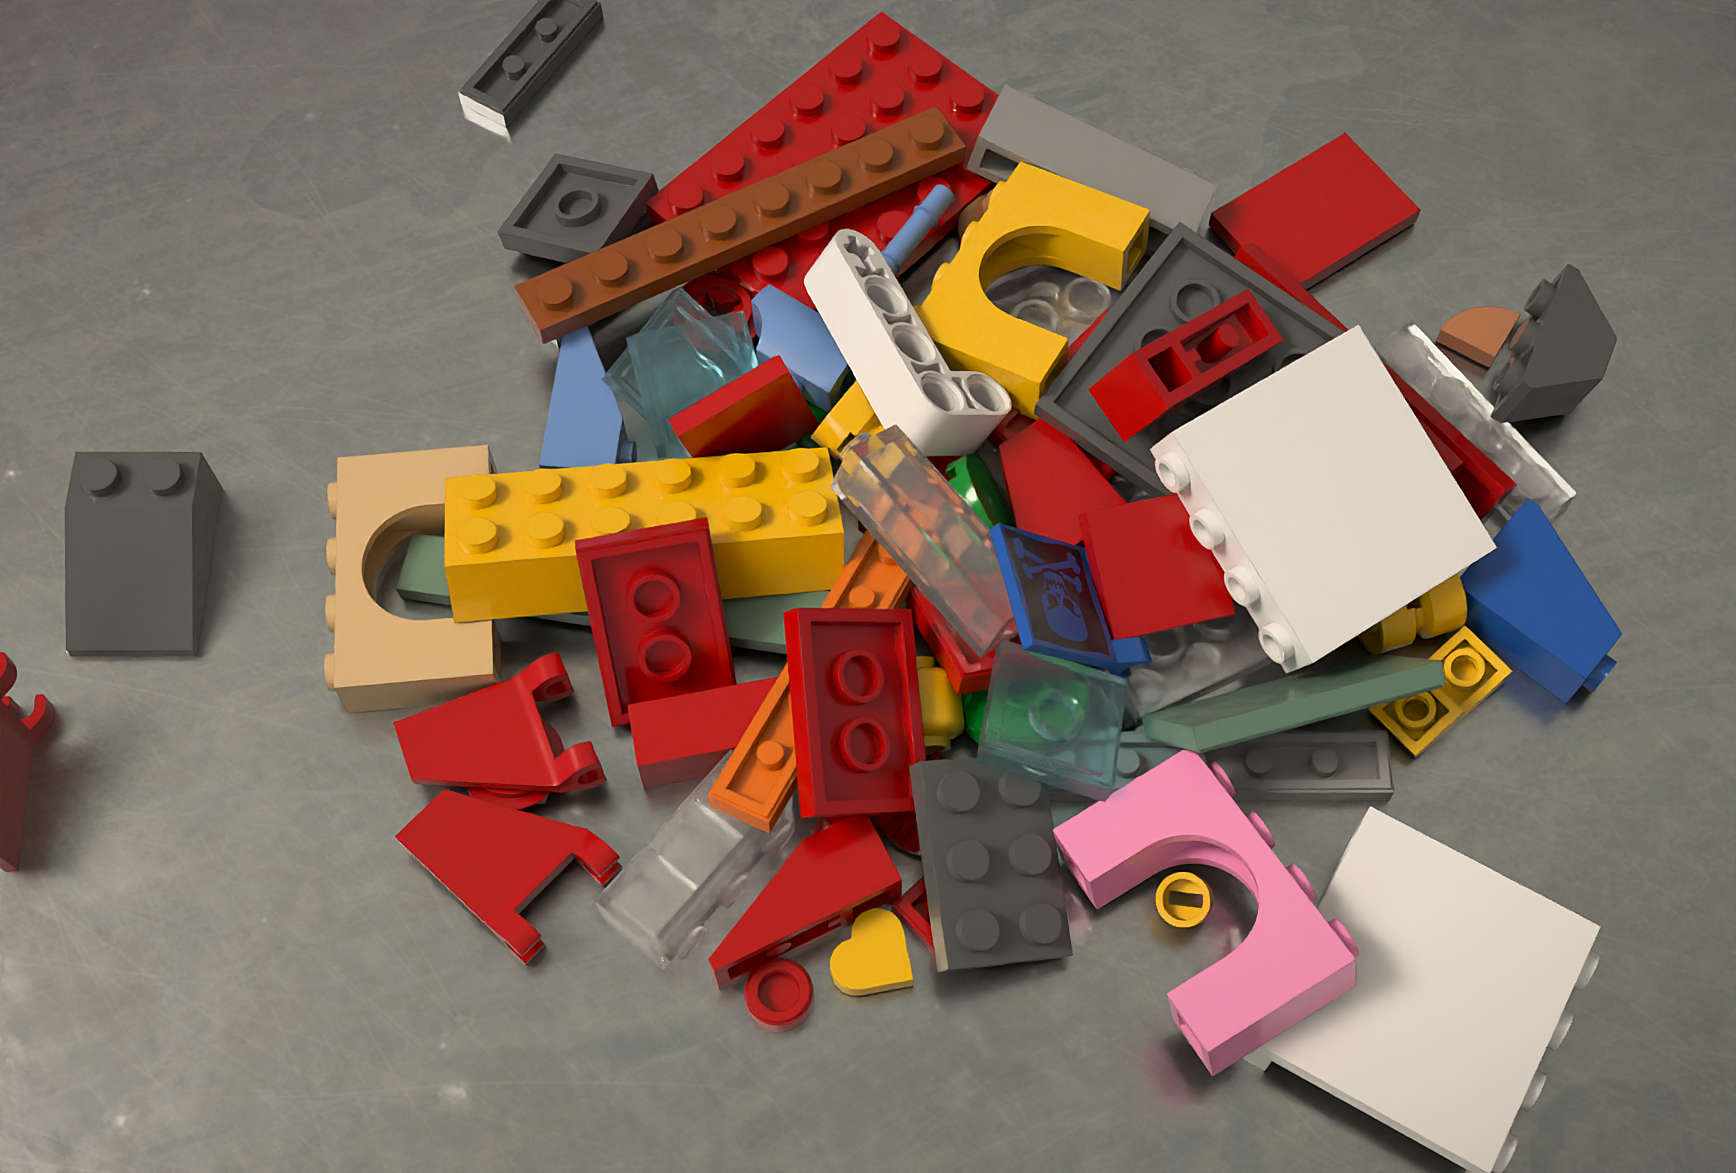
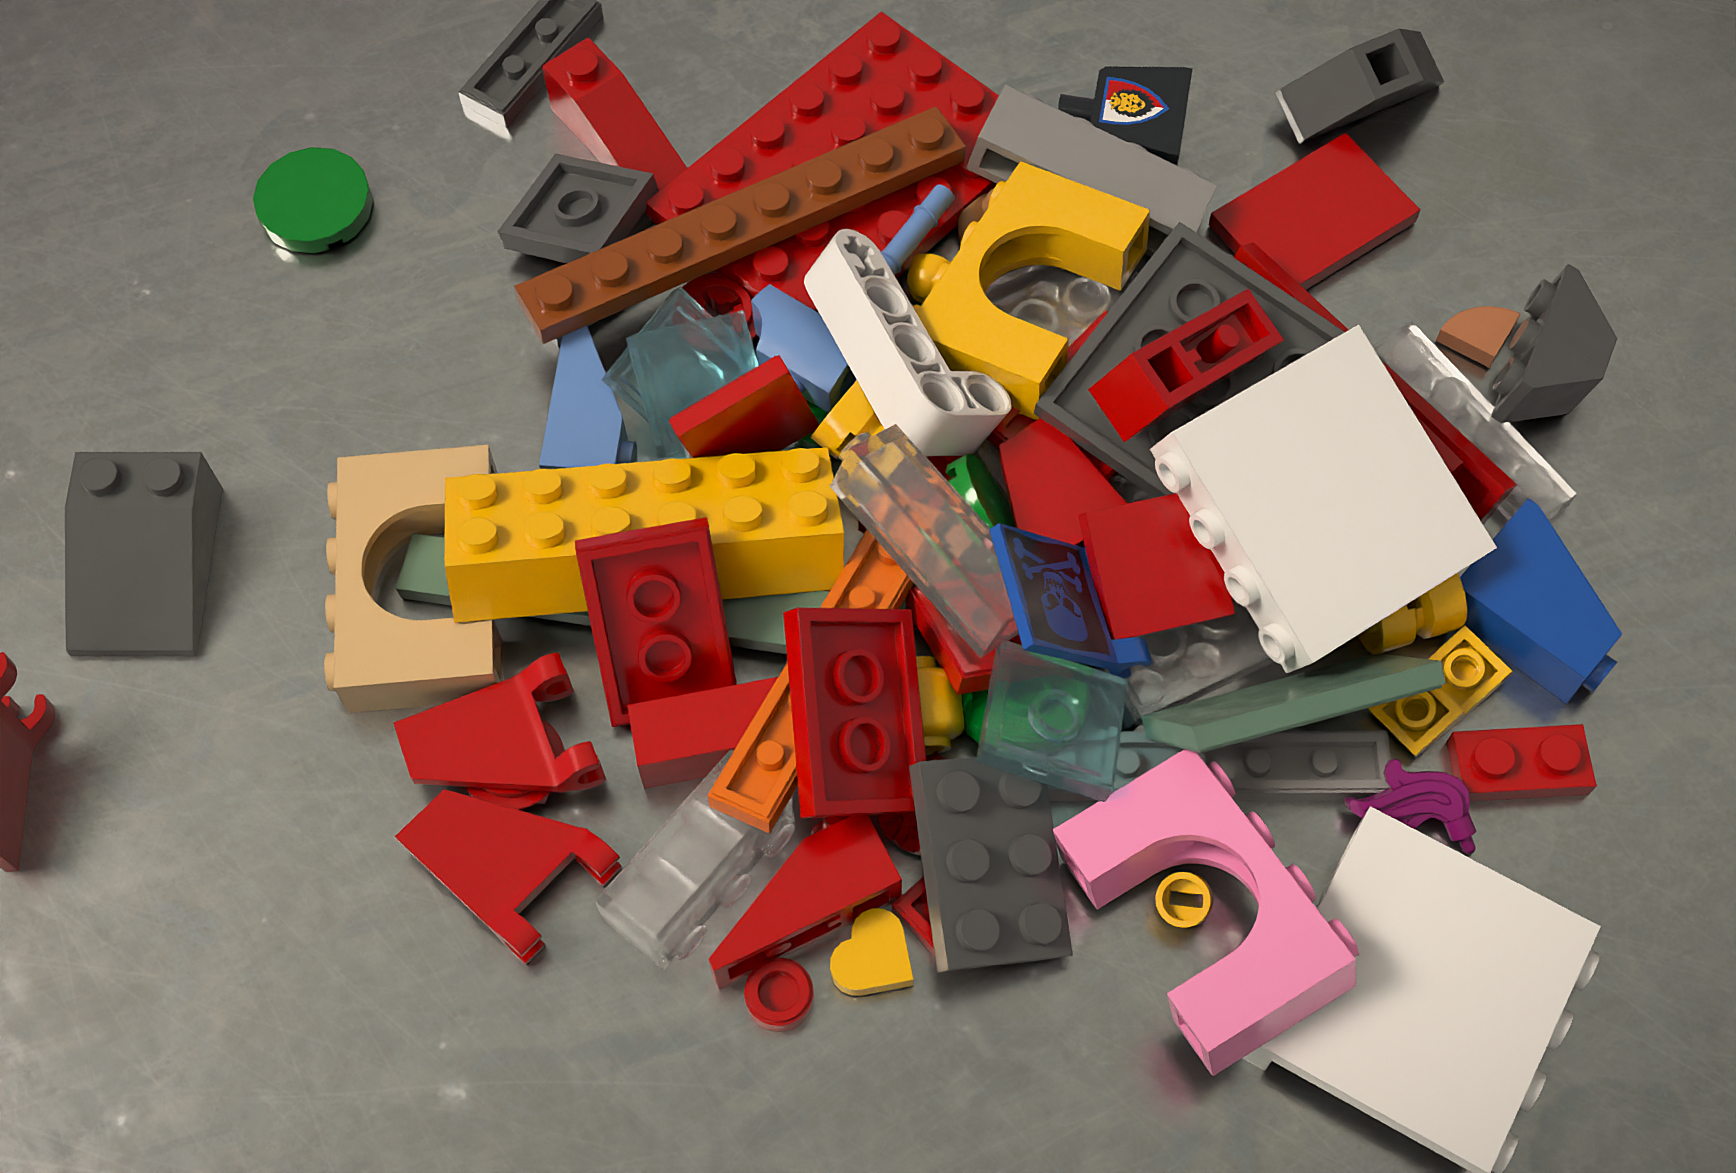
none -> green tile [253,147,373,253]
none -> red slope [542,37,687,211]
none -> yellow hinge [907,253,951,304]
none -> black torso [1058,66,1193,165]
none -> dark grey slope [1275,28,1444,144]
none -> magenta piece [1345,758,1477,854]
none -> red plate [1446,724,1597,802]

